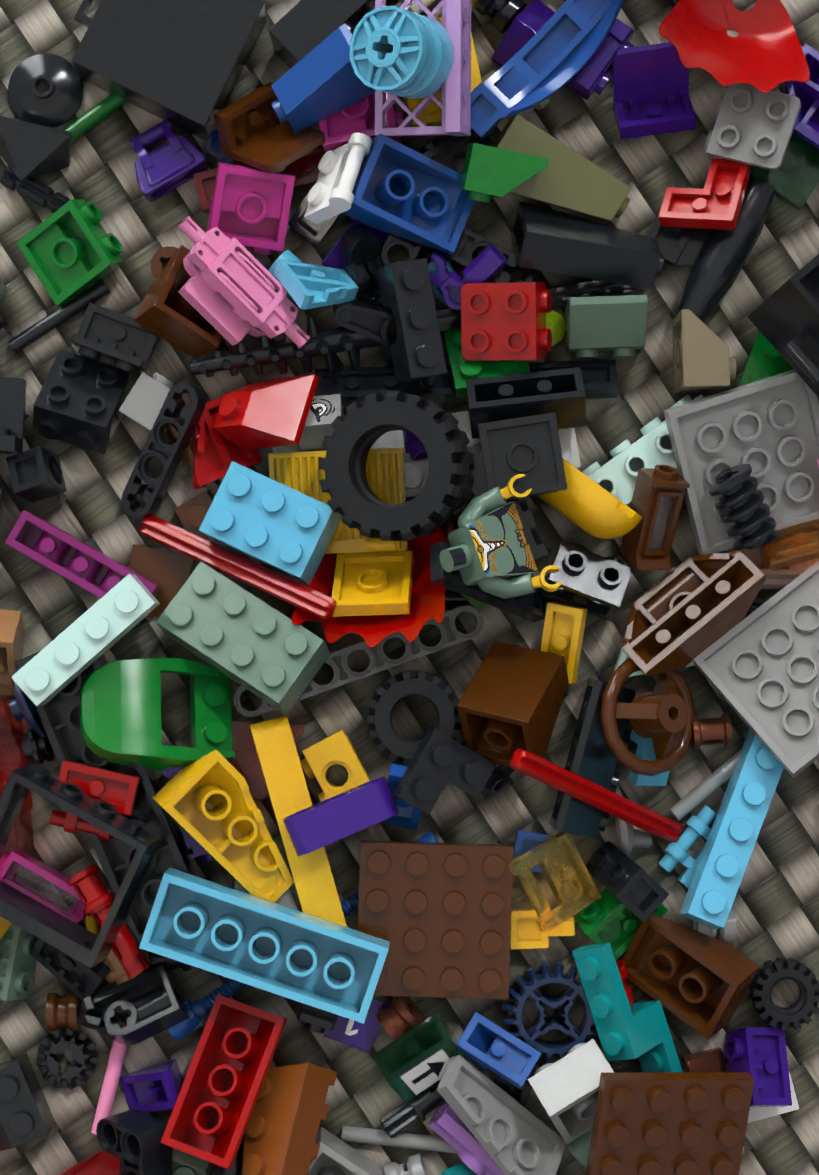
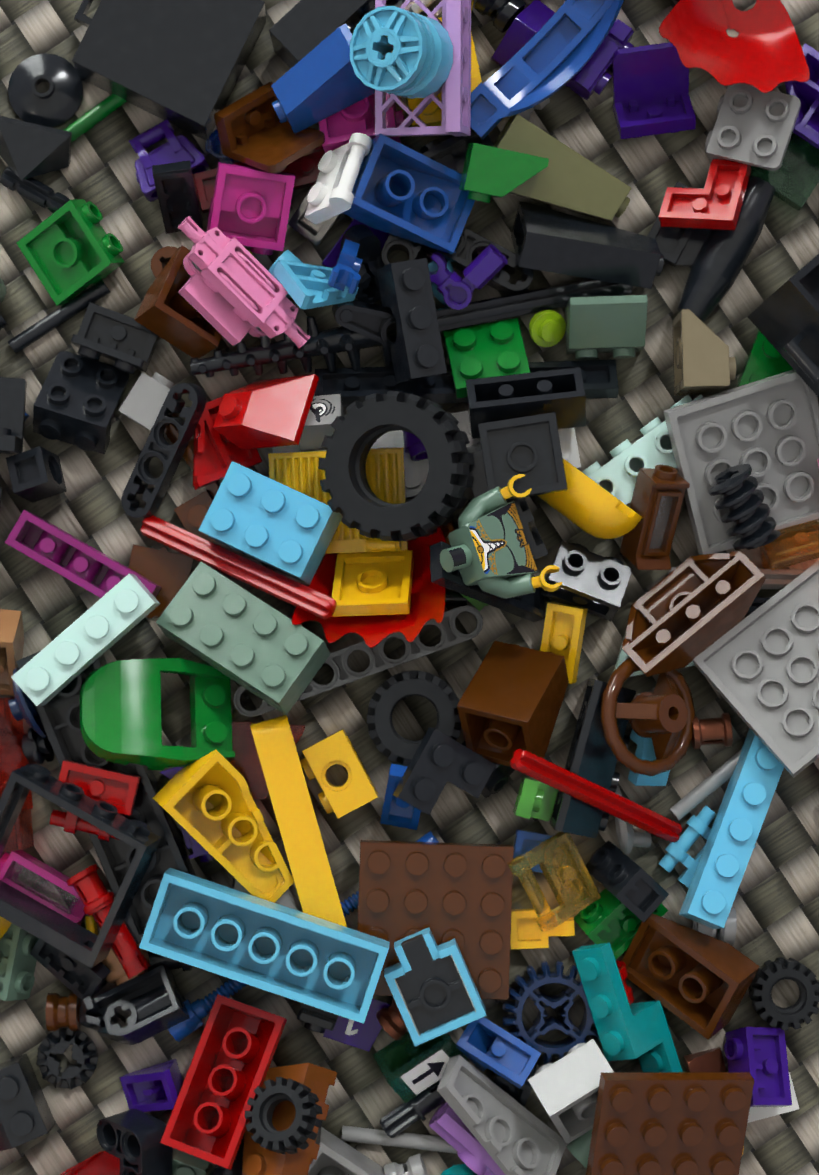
bright pink bar [91,1021,128,1135] -> none
dark purple beam [283,776,399,856] -> none
red bracket [461,282,552,360] -> none
none -> black plate [152,160,203,234]
none -> black tyre [245,1077,323,1154]
none -> blue plate [328,239,363,294]
none -> piece [384,927,487,1046]
none -> bright green bracket [513,775,558,821]

